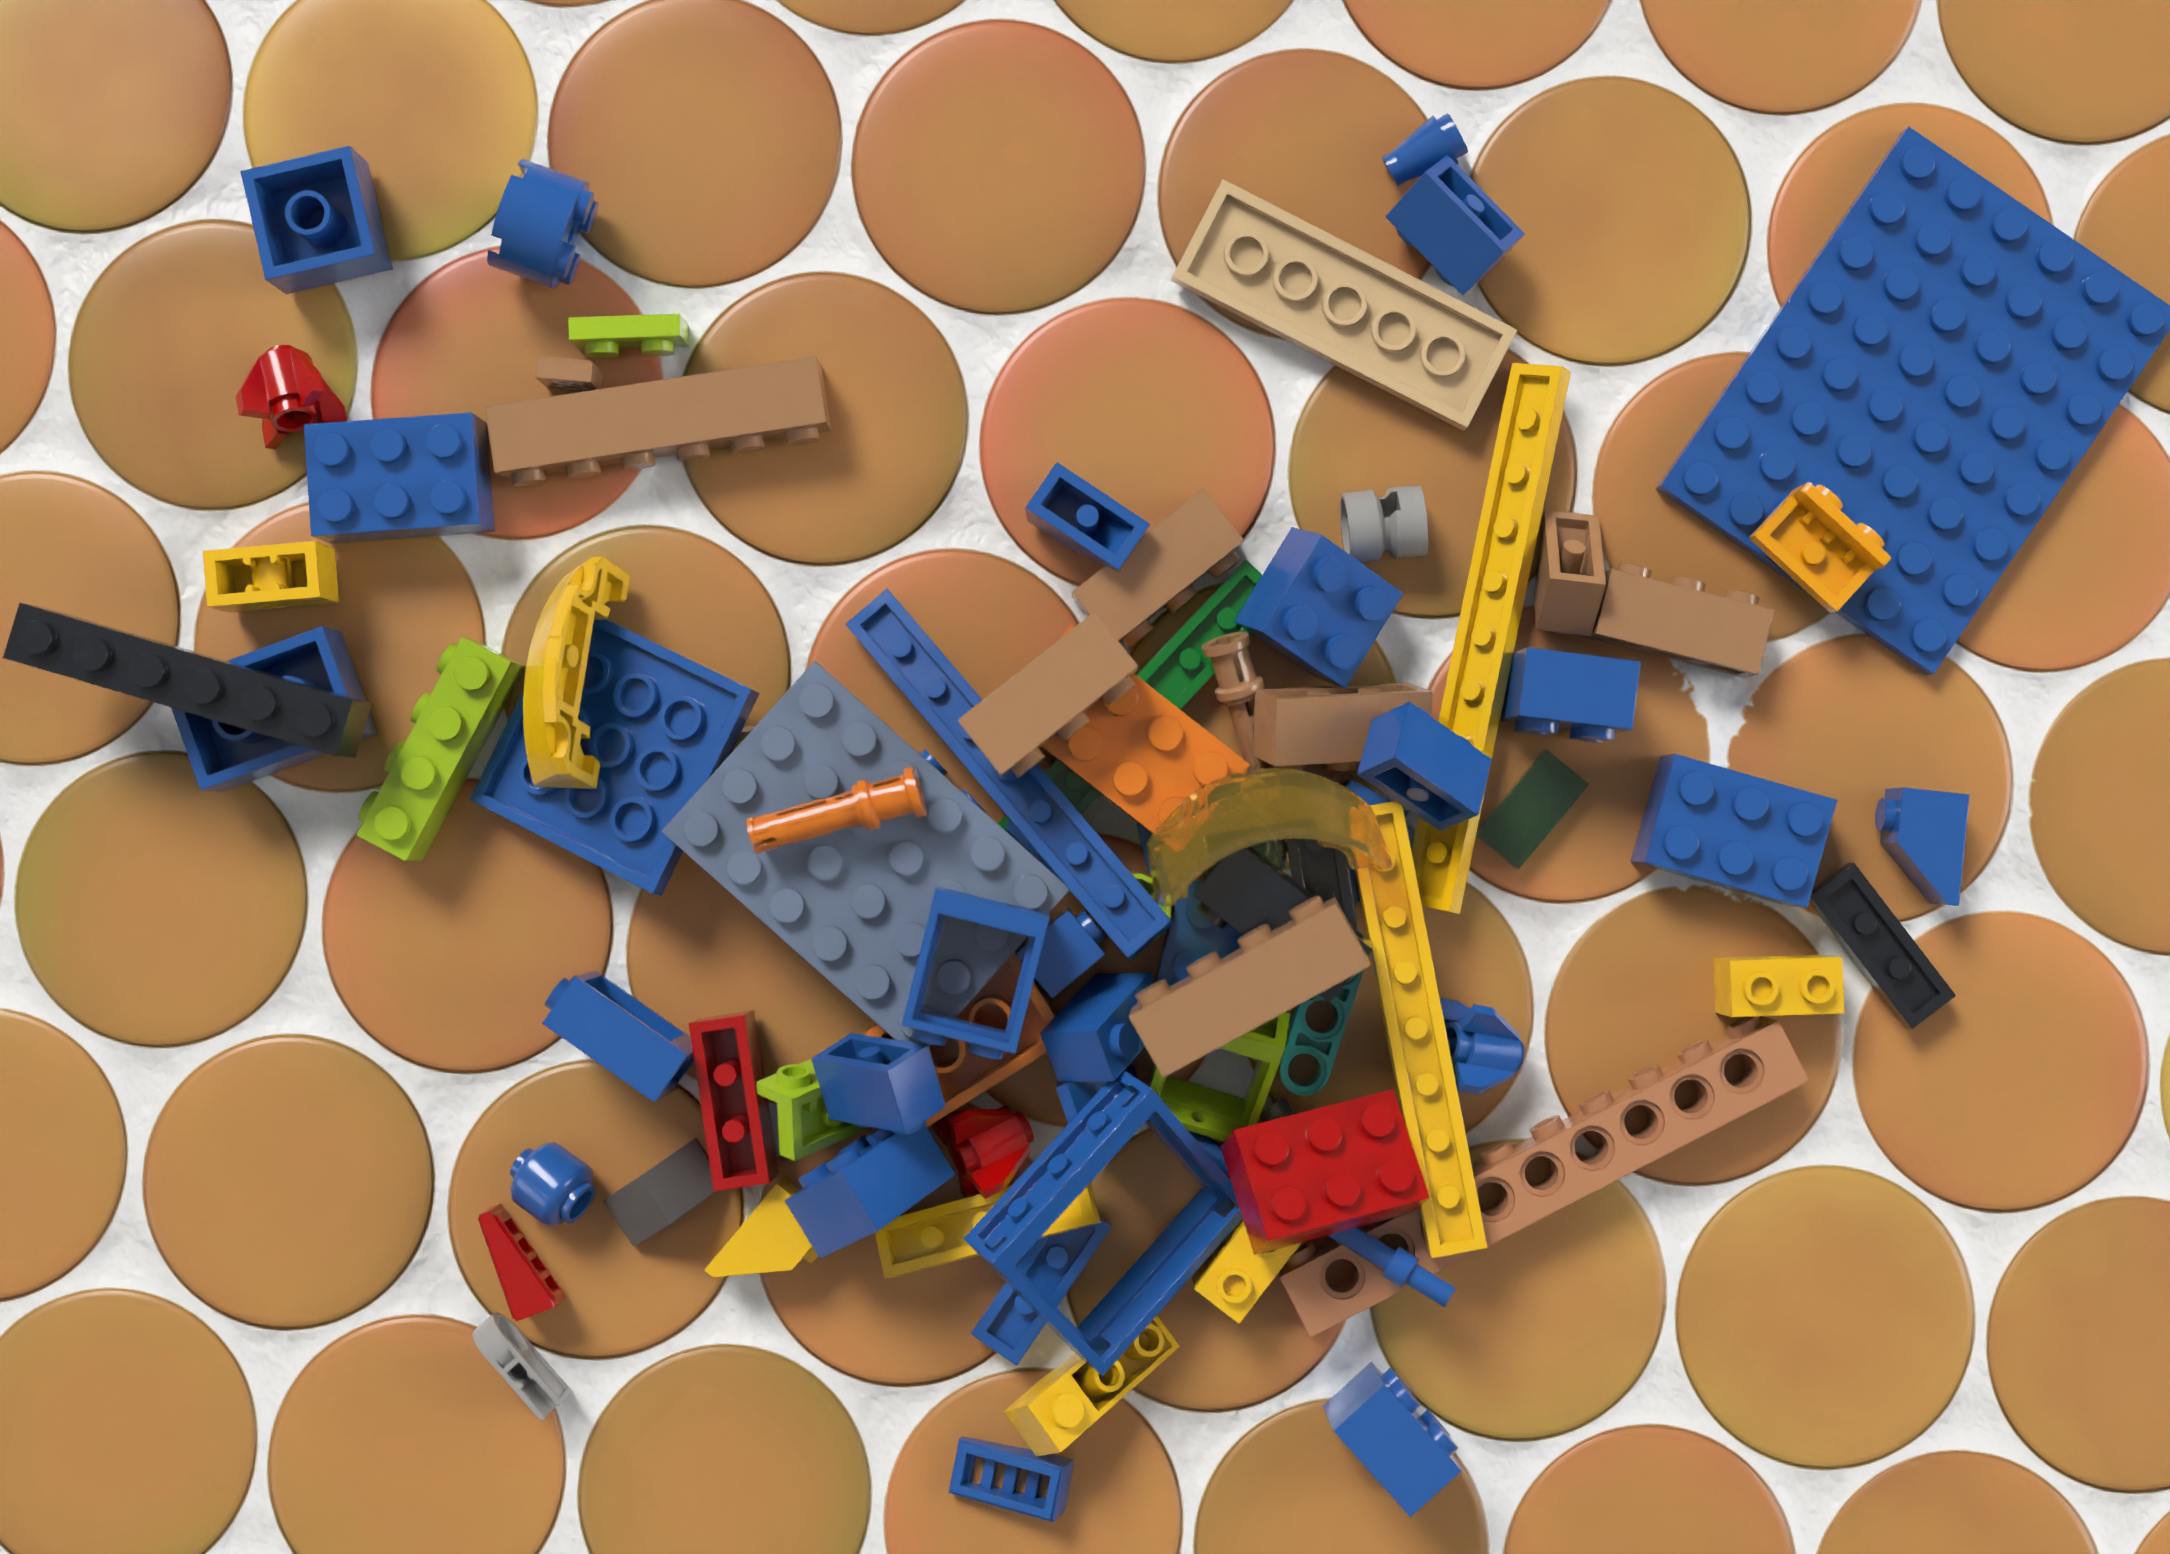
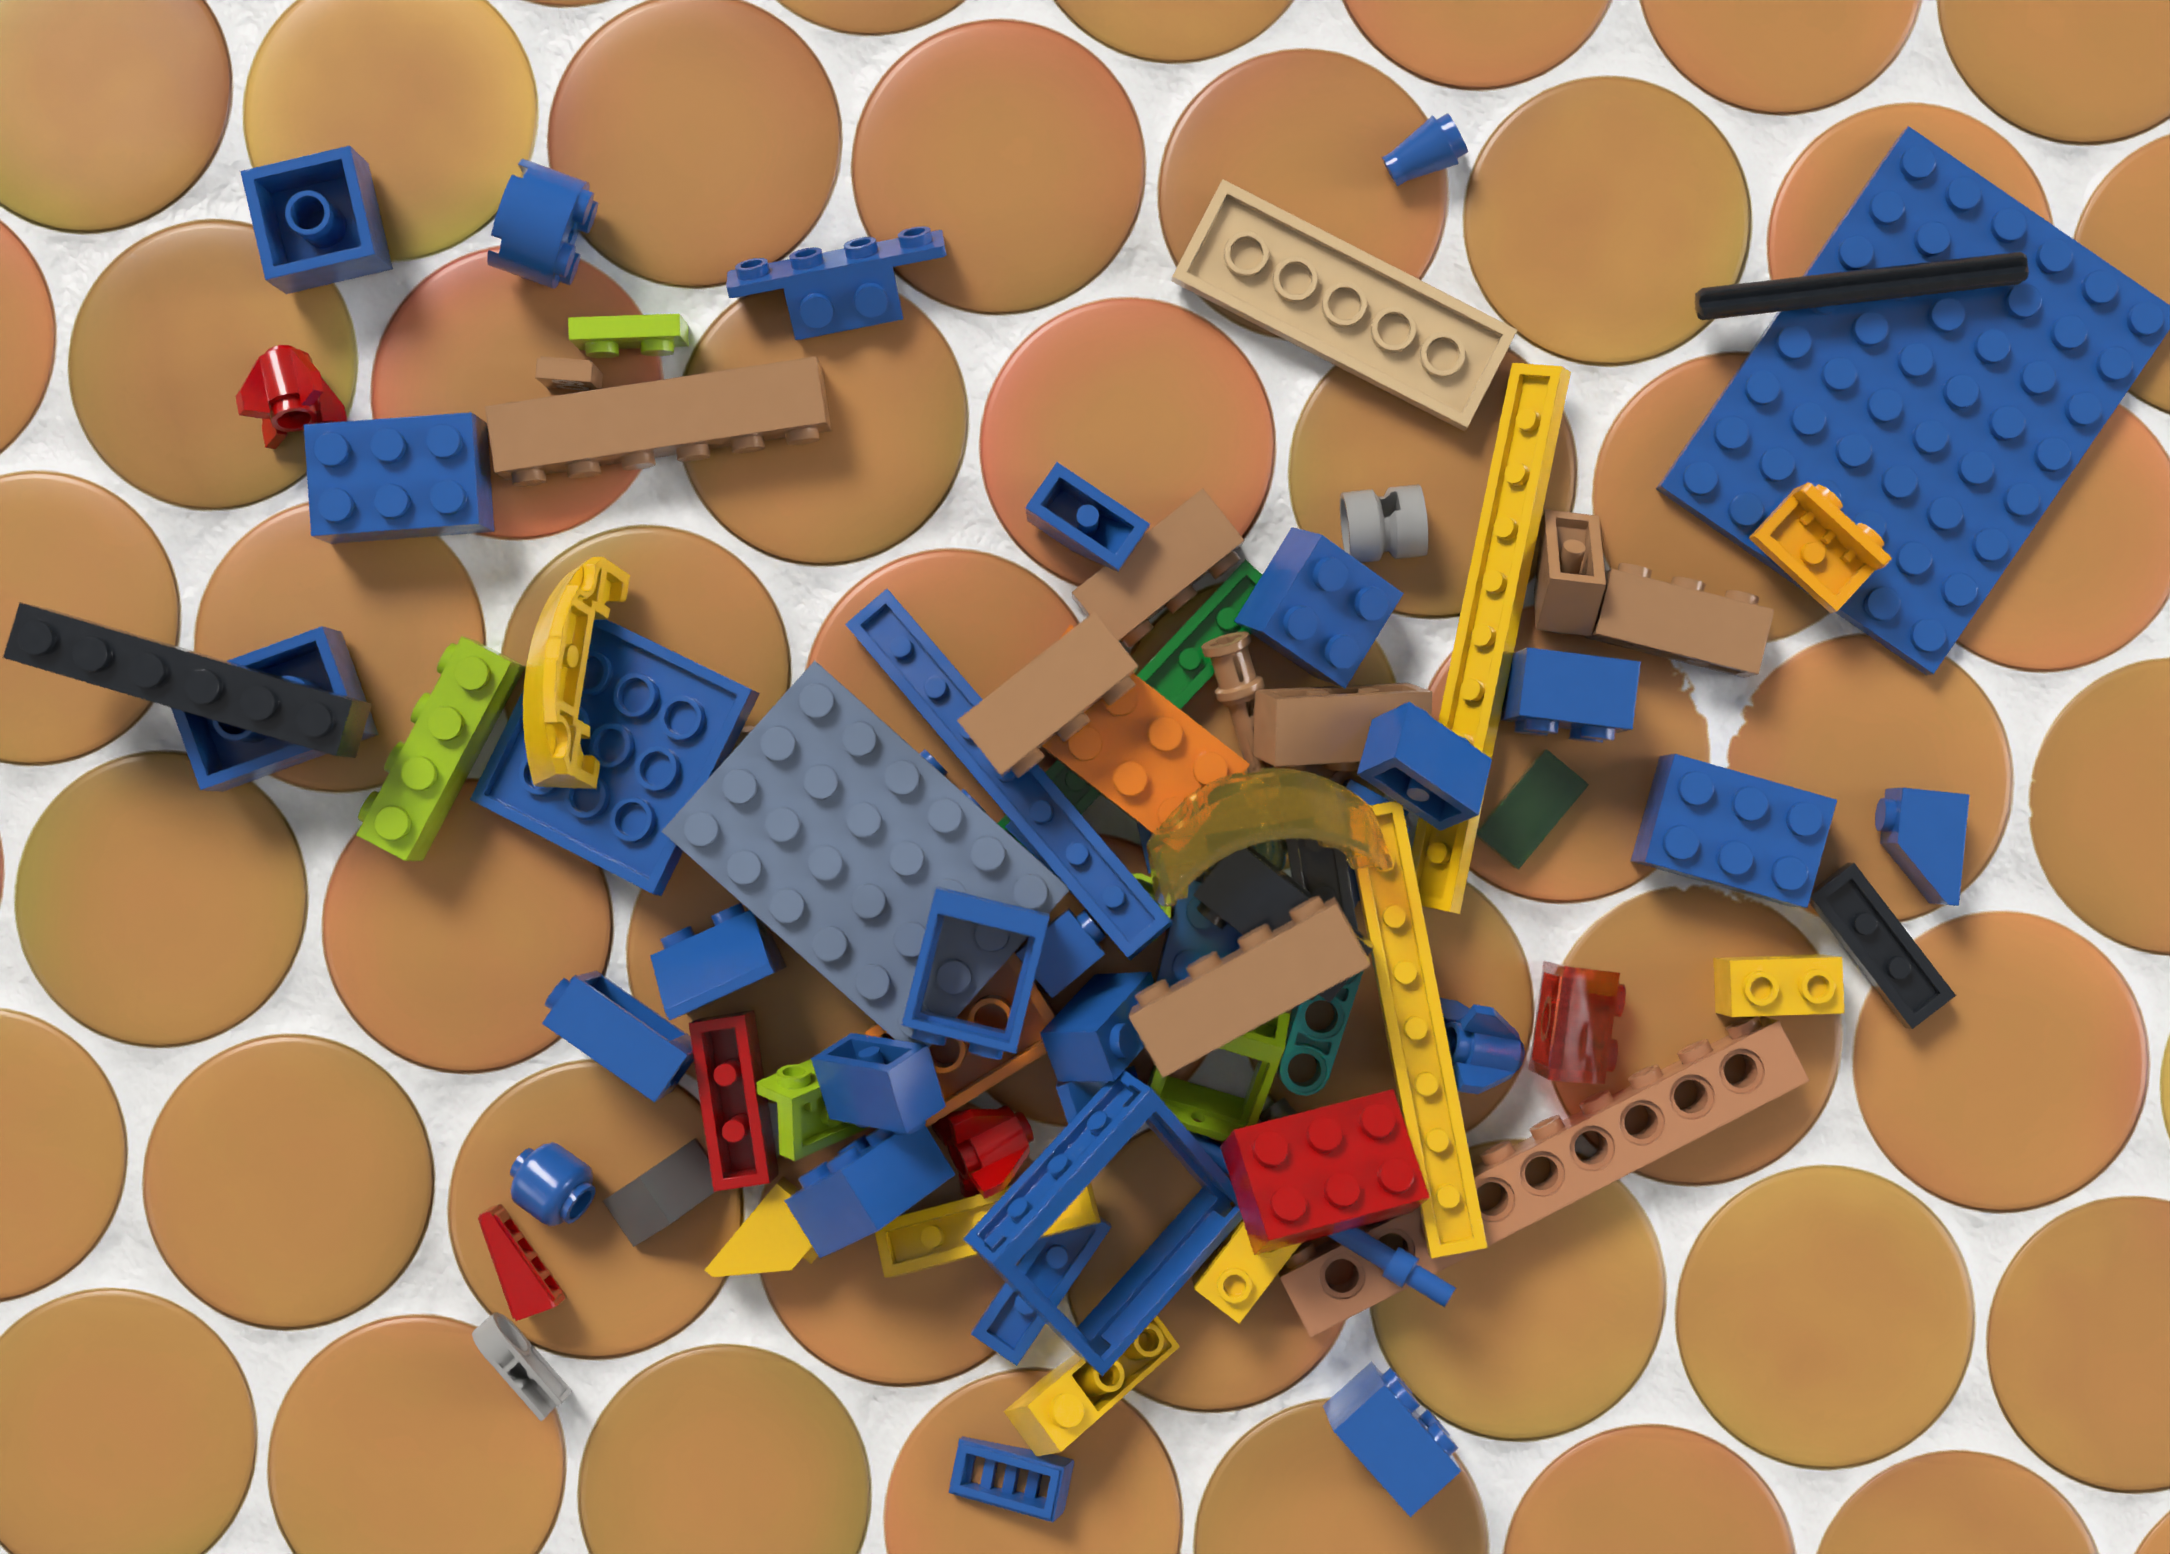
yellow brick [203,541,339,613] -> none
orange pin [747,766,927,854] -> none
blue brick [1385,155,1525,295] -> none
none -> blue slope [650,903,786,1021]
none -> blue bracket [726,226,947,341]
none -> clear red slope [1528,961,1626,1084]
none -> black axle [1695,252,2029,320]

